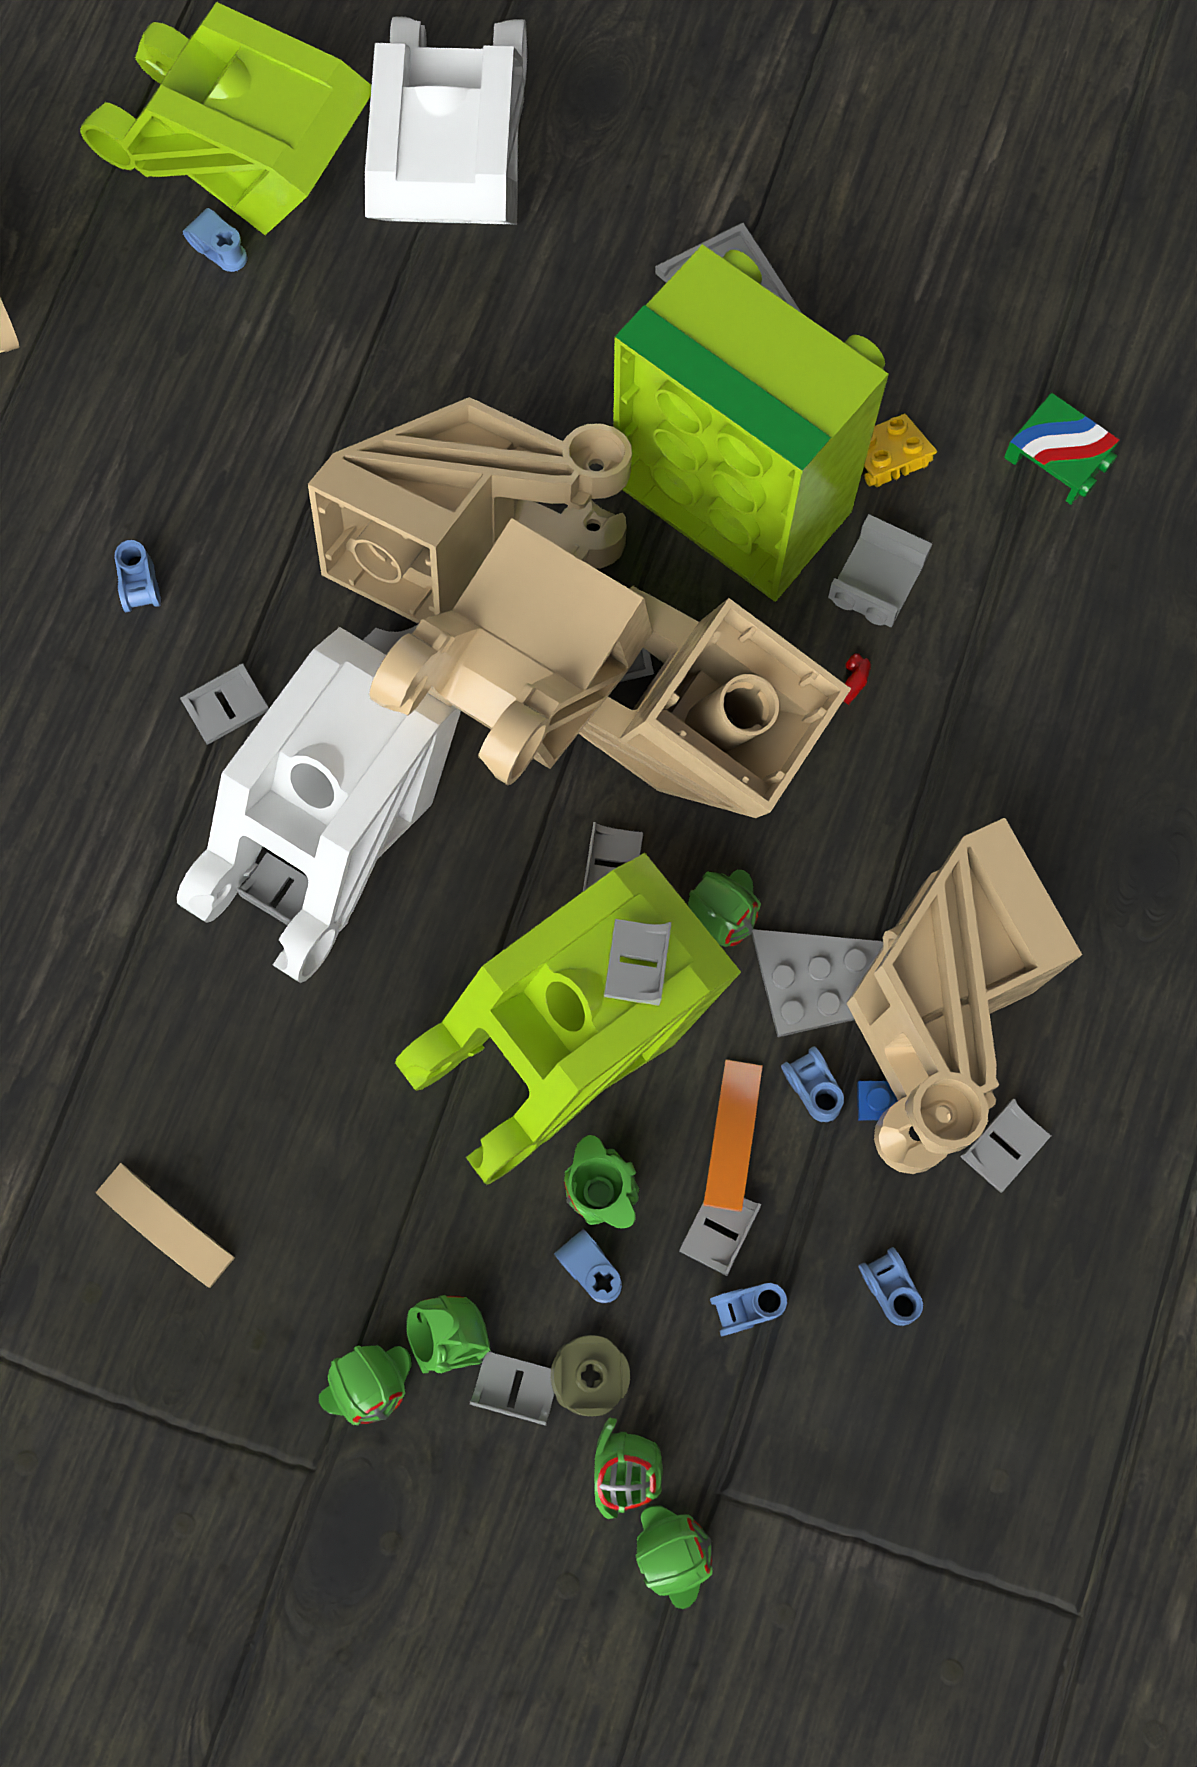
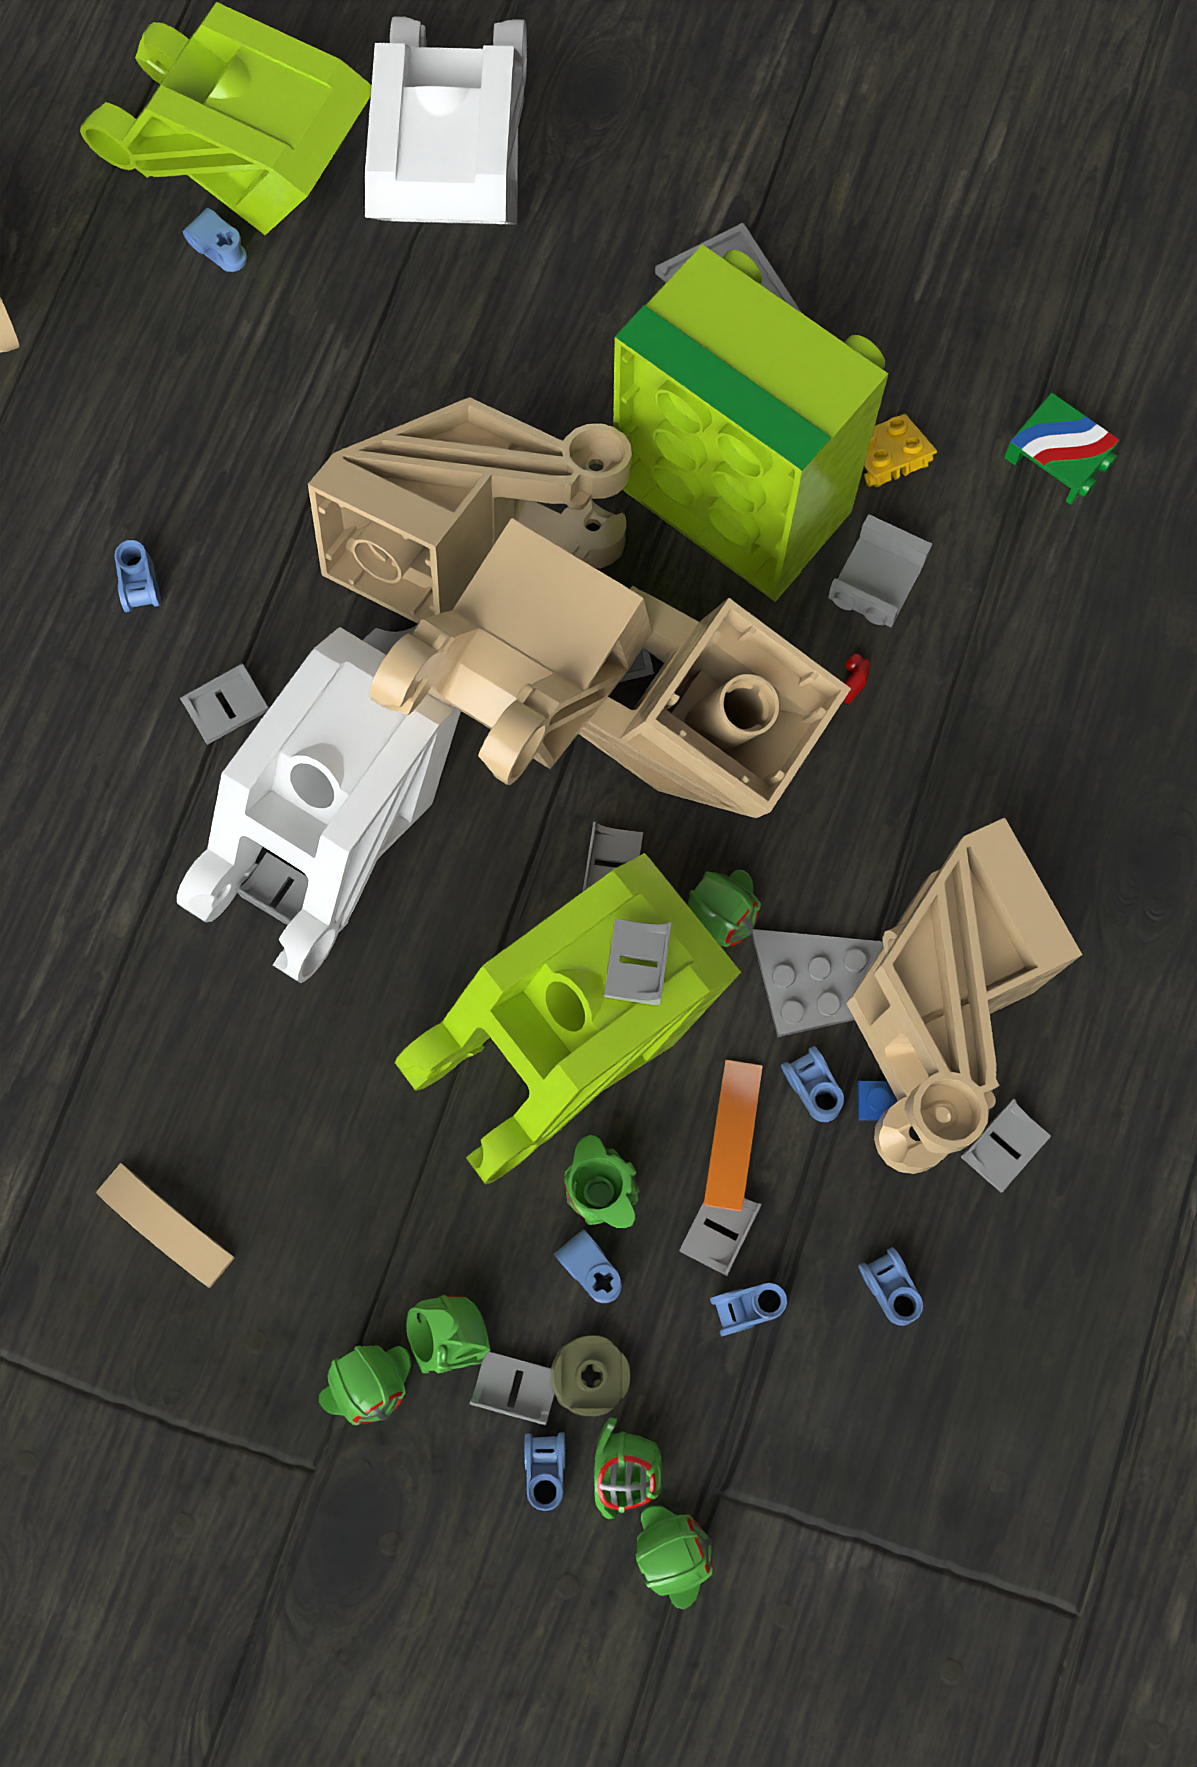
none -> medium blue piece [525,1432,566,1511]

